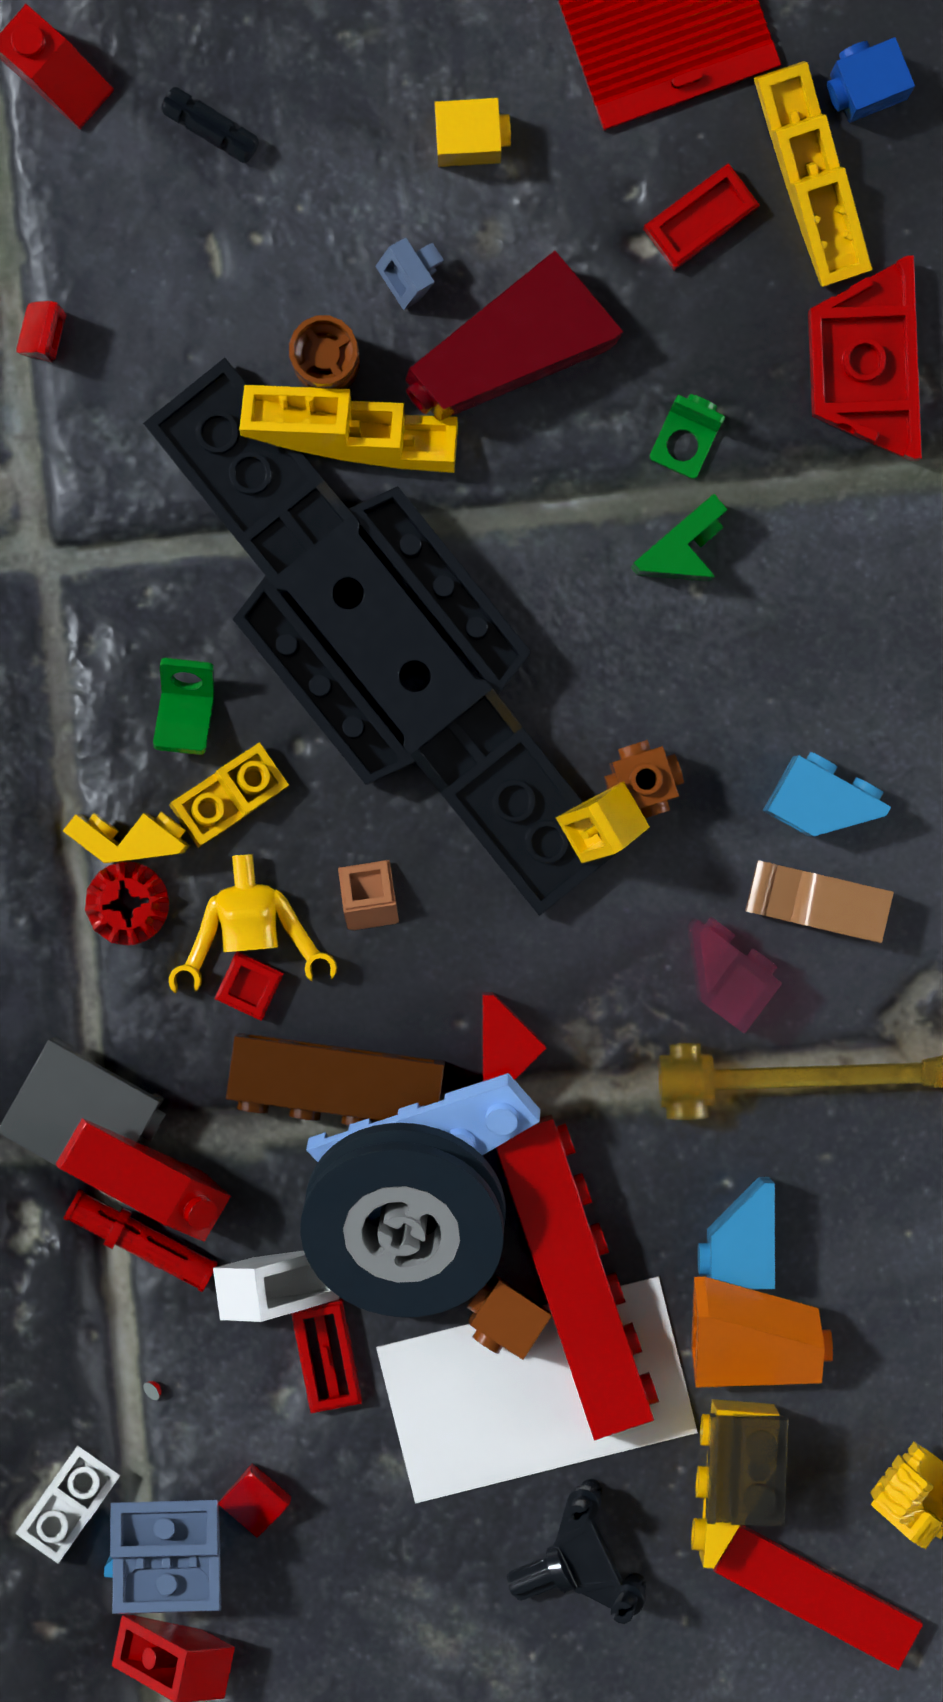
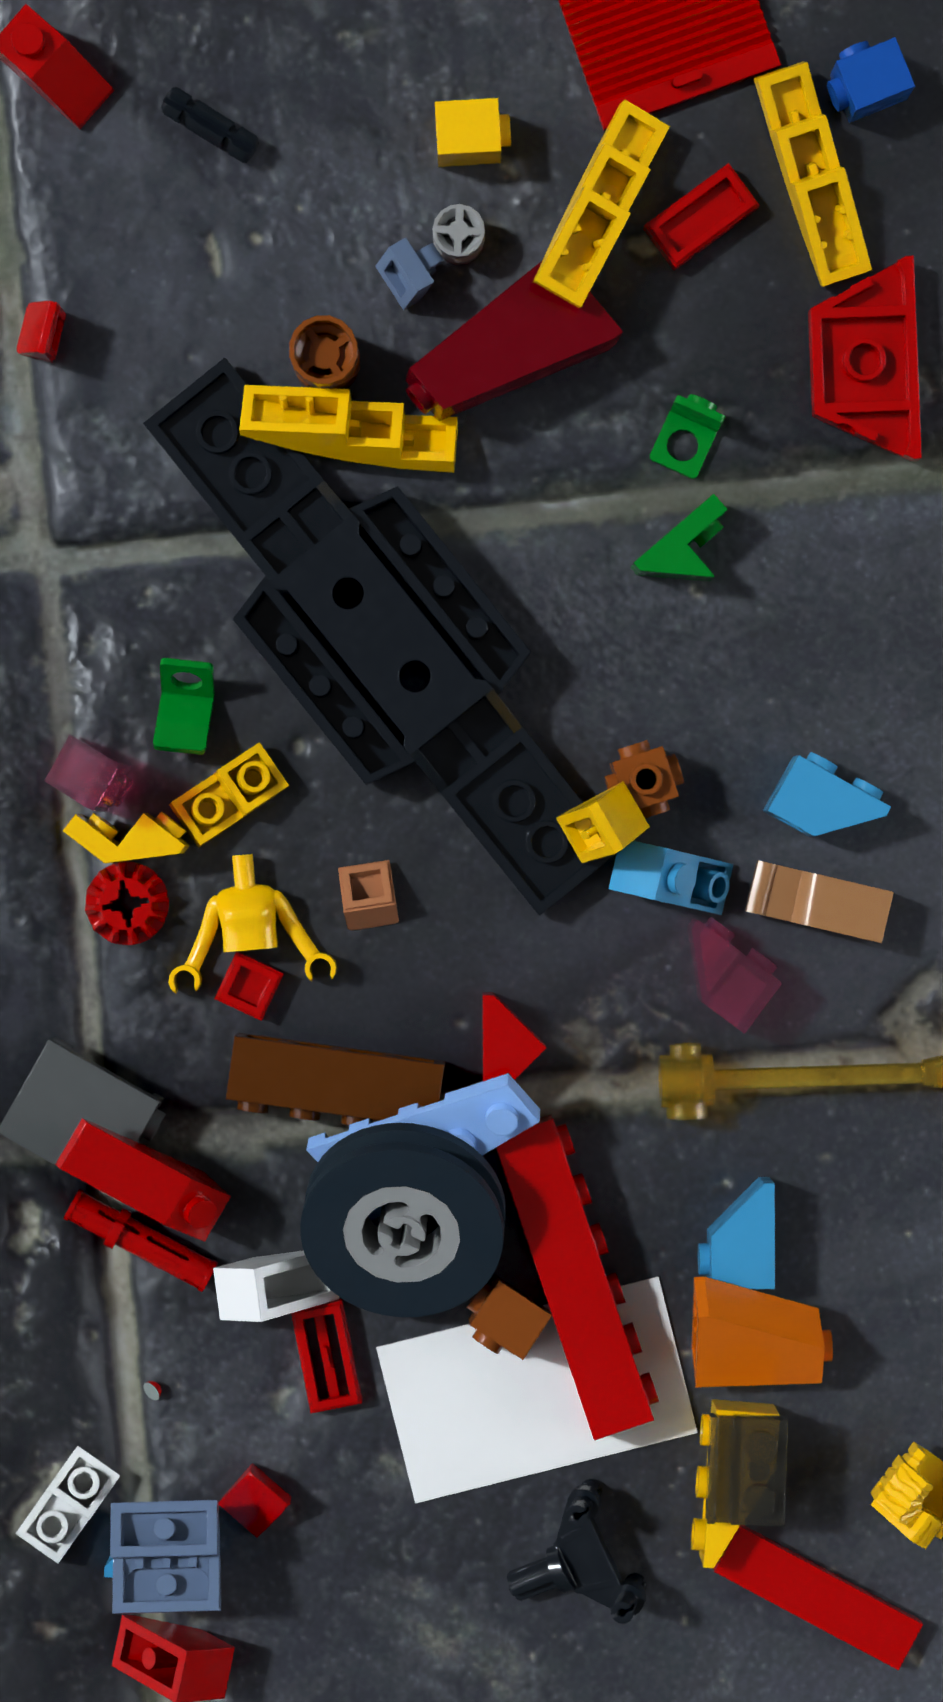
none -> clear pink slope [45,735,133,812]
none -> light grey wheel [432,204,485,265]
none -> yellow slope [533,99,670,308]
none -> dark azure slope [608,841,733,915]

